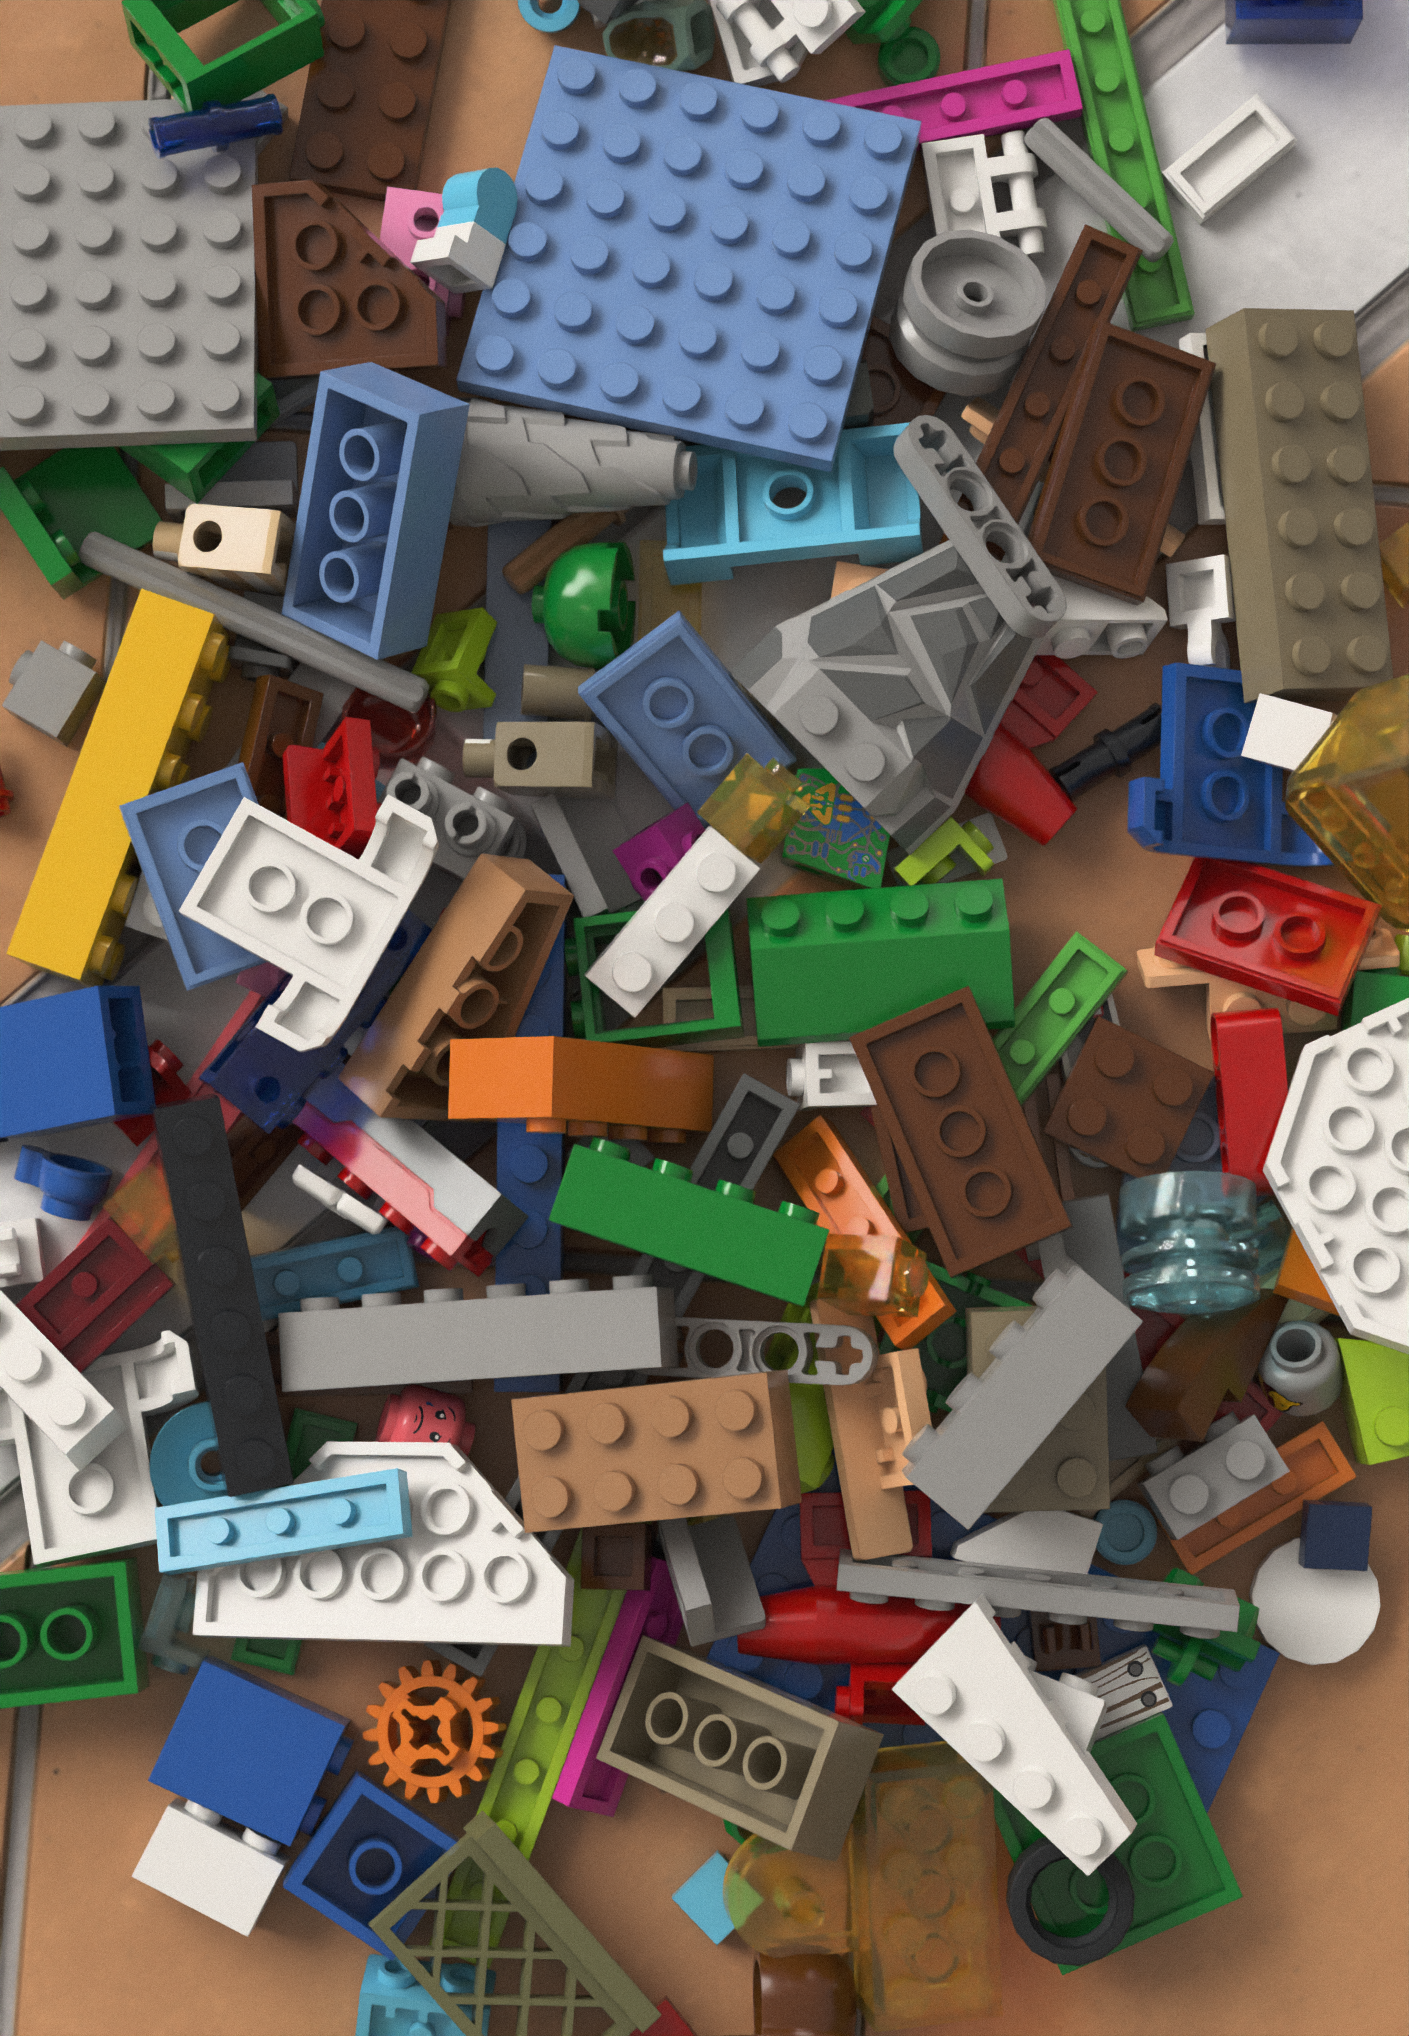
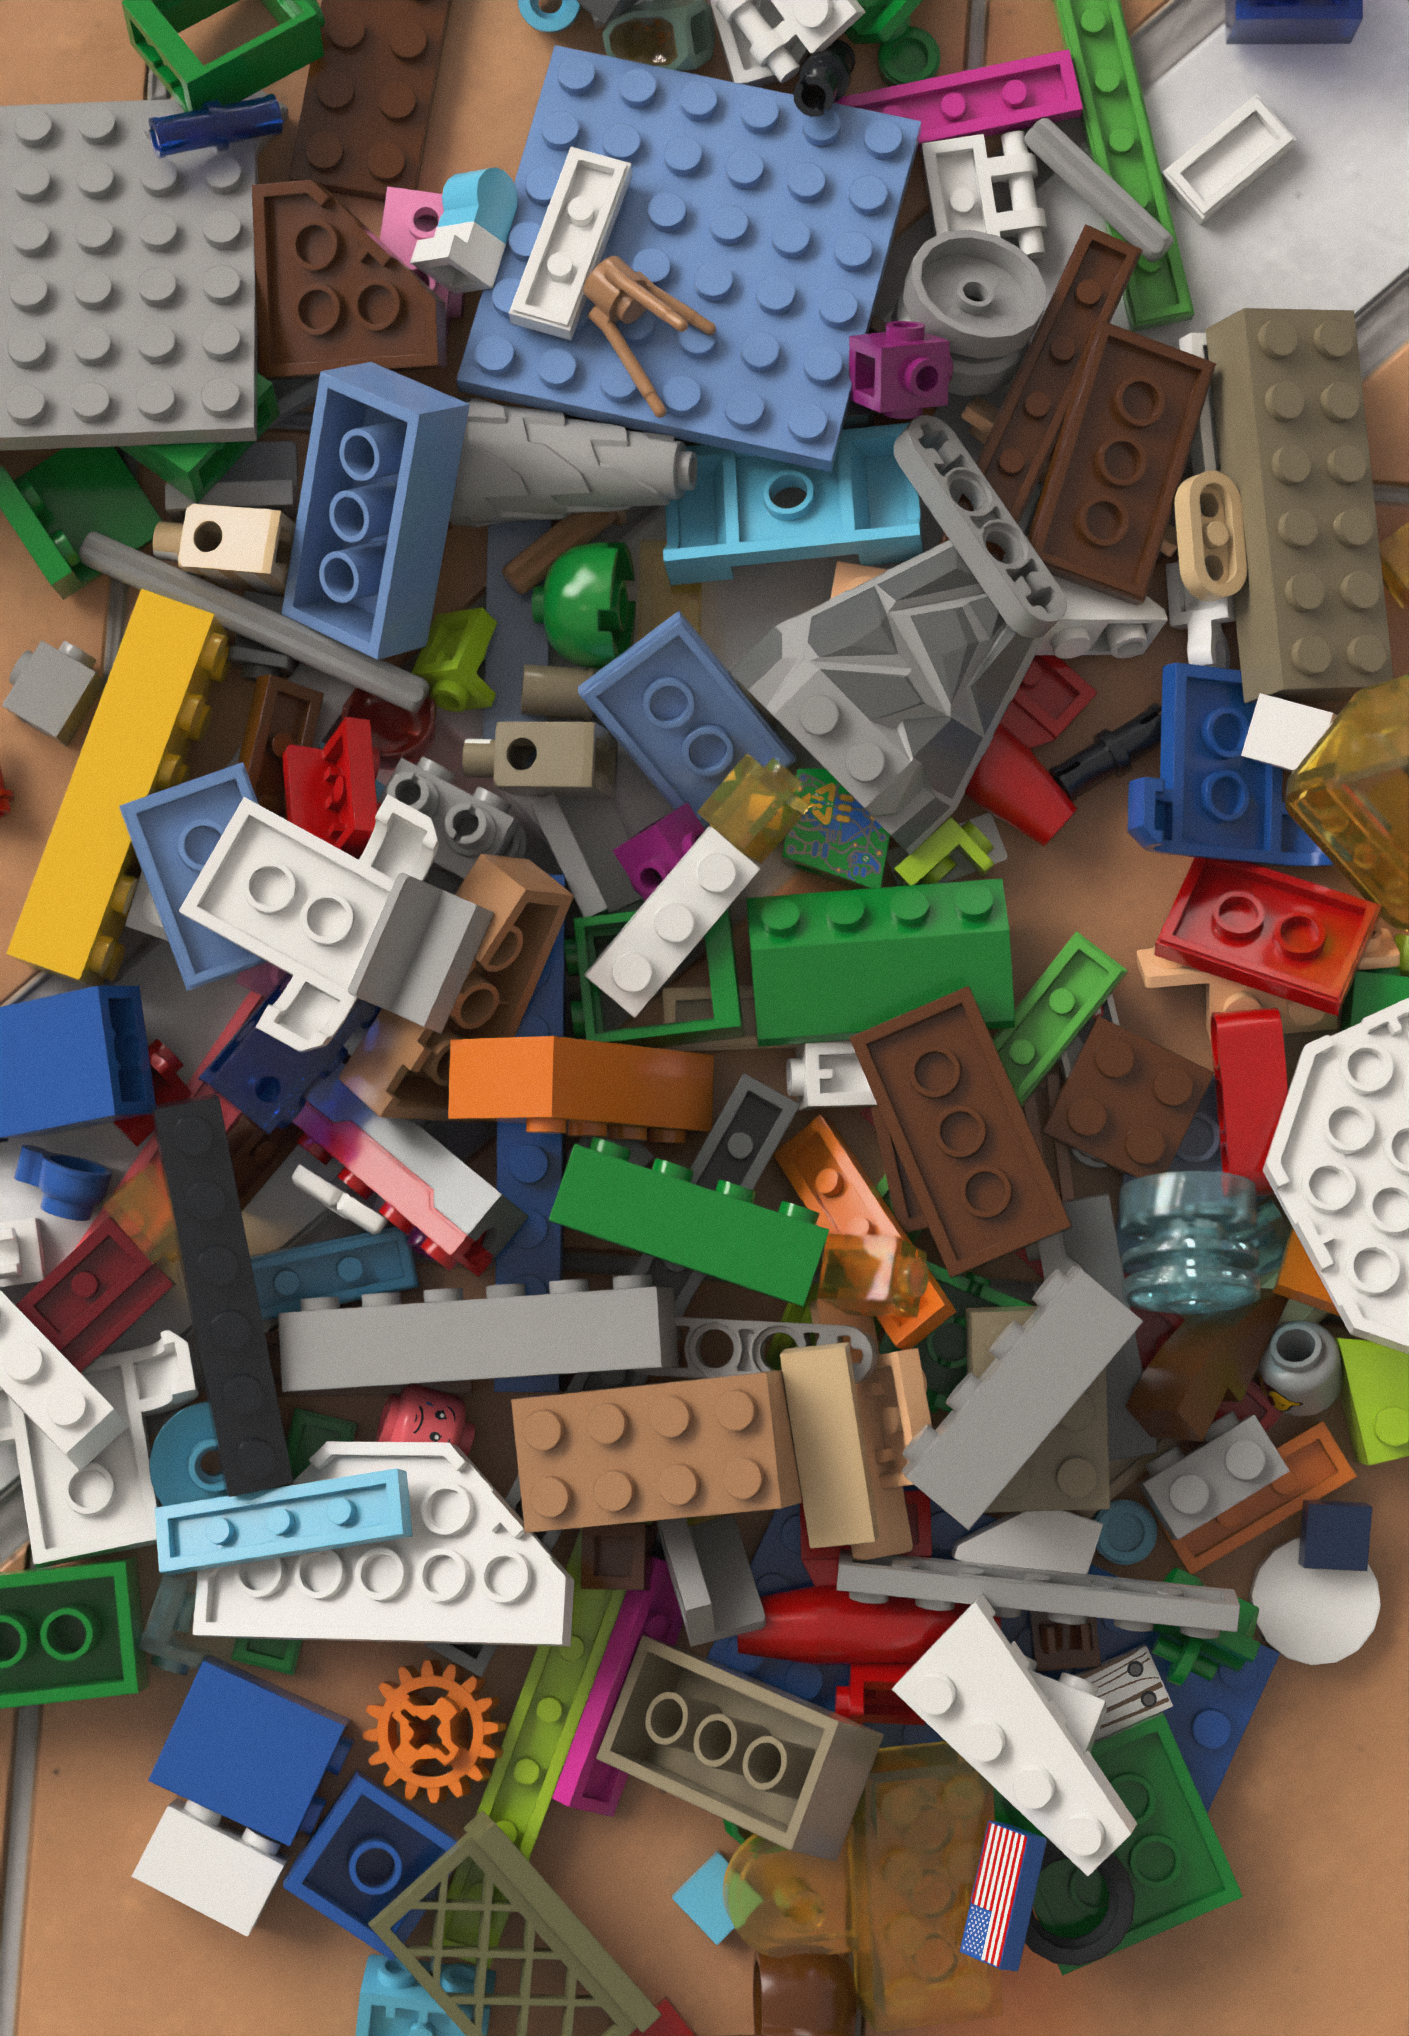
none -> light grey panel [348,873,494,1034]
none -> white tile [509,147,632,340]
none -> medium nougat plant [583,256,716,418]
none -> tan tile [780,1342,879,1548]
none -> black pin [793,39,856,117]
none -> magenta brick [849,321,953,419]
none -> tile [960,1820,1047,1972]
none -> tan plate [1174,470,1247,602]

